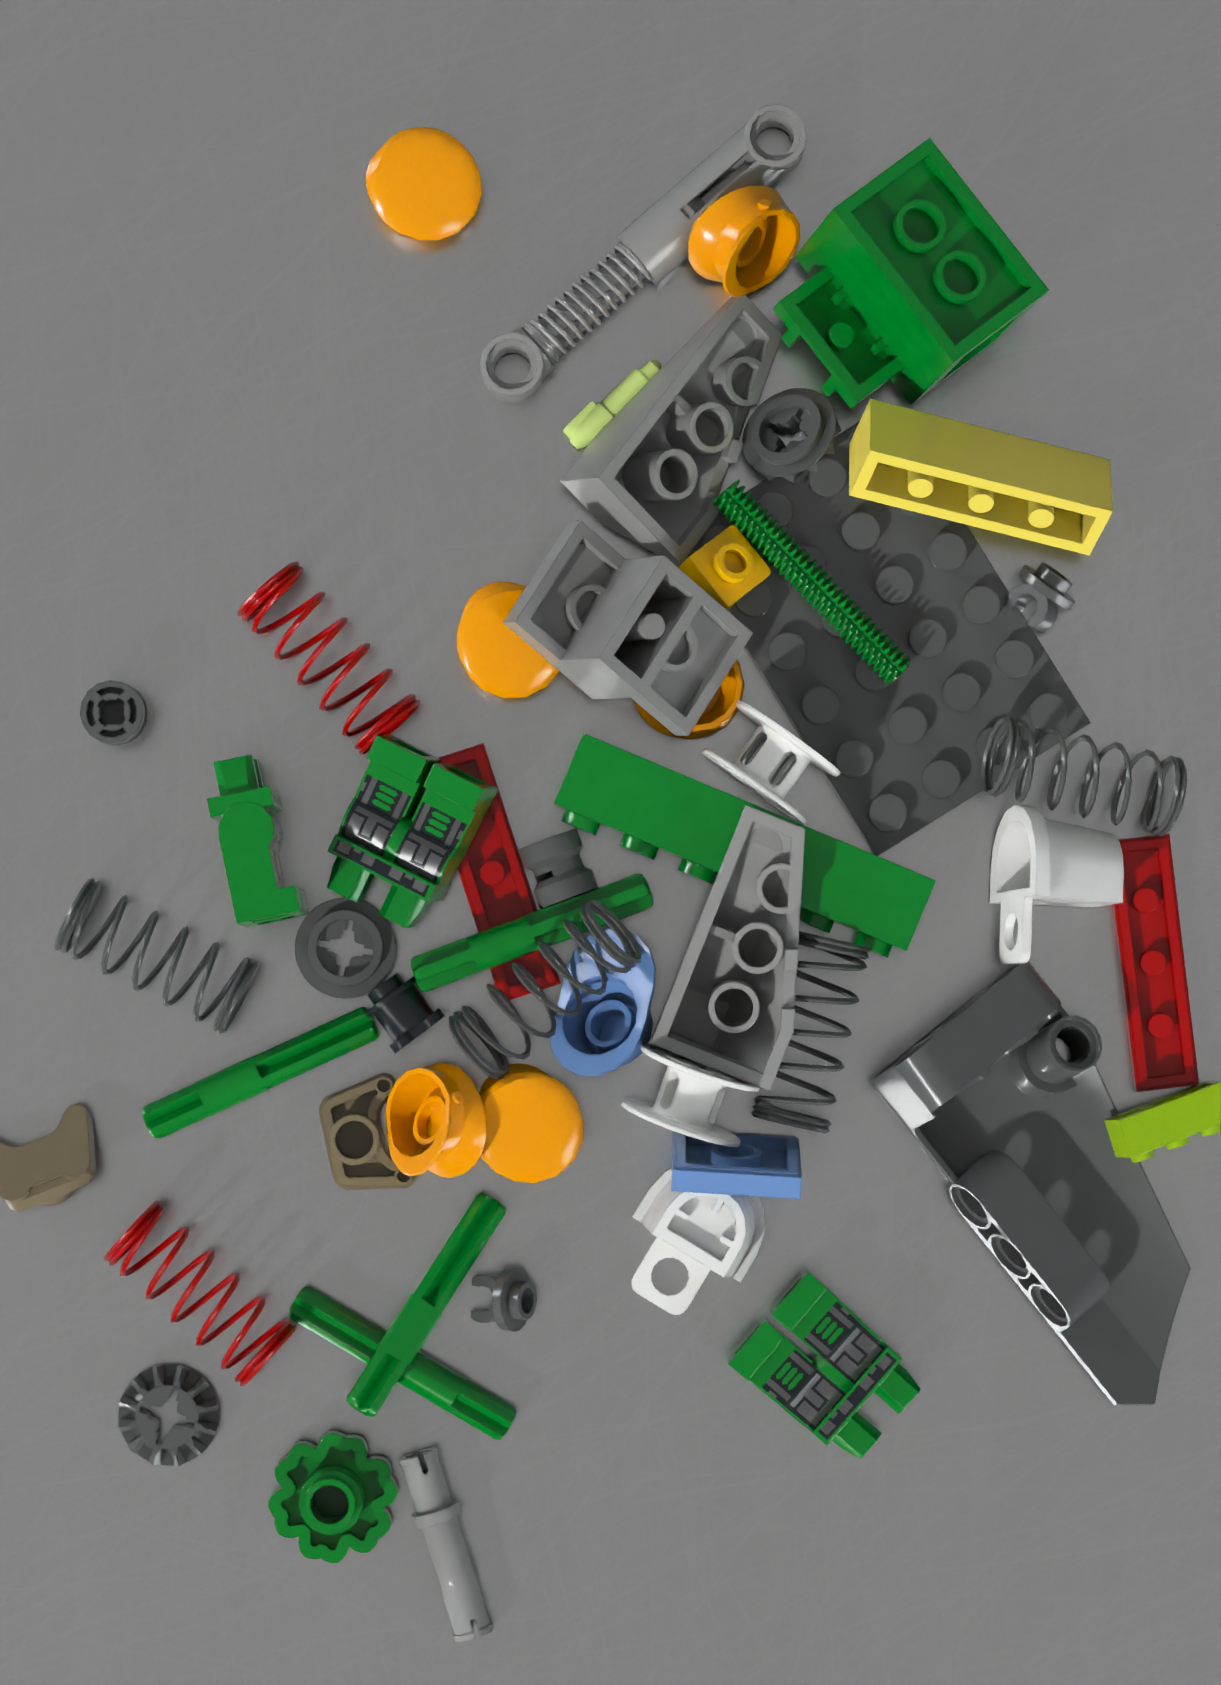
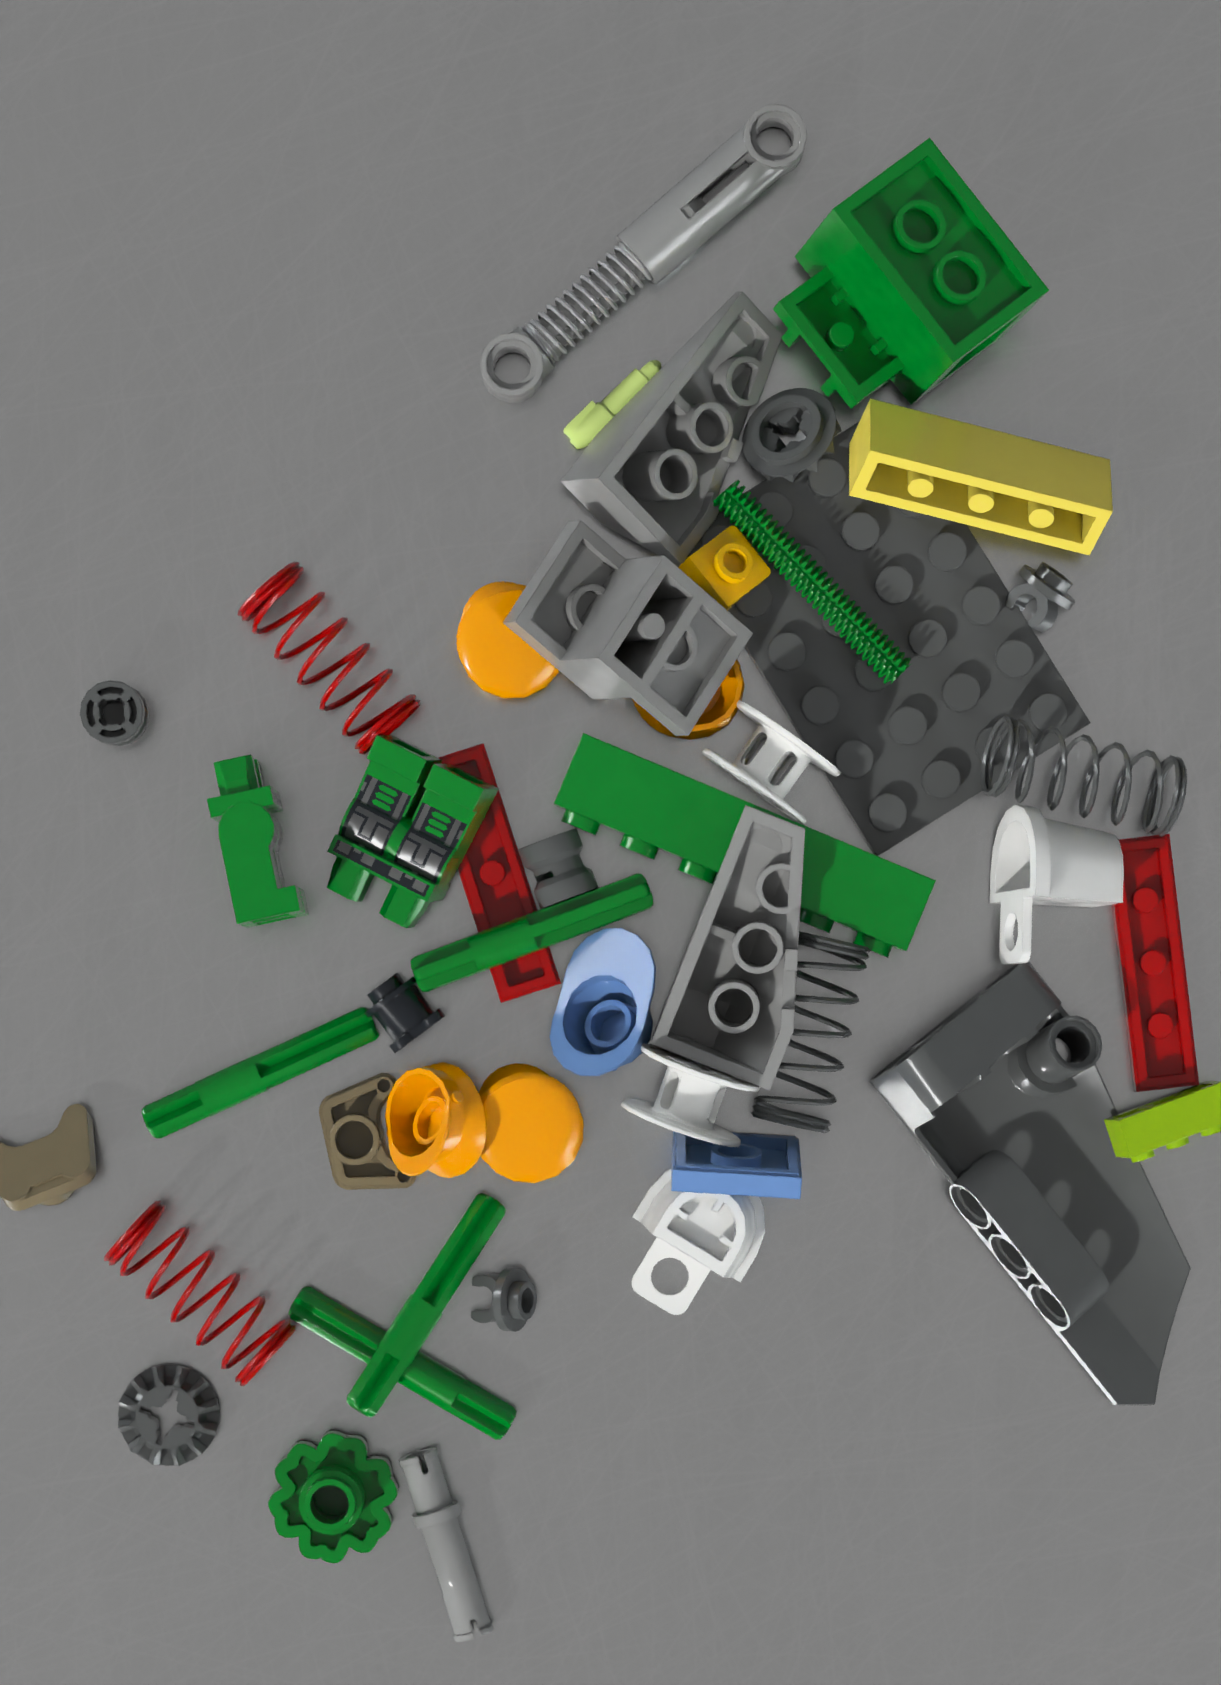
dark grey piece [54,878,259,1034] -> none
dark grey gear [295,898,396,999] -> none
light orange piece [366,127,482,240] -> none
dark grey piece [449,899,641,1079] -> none
light orange piece [688,186,800,297] -> none
hips [728,1269,921,1459] -> none

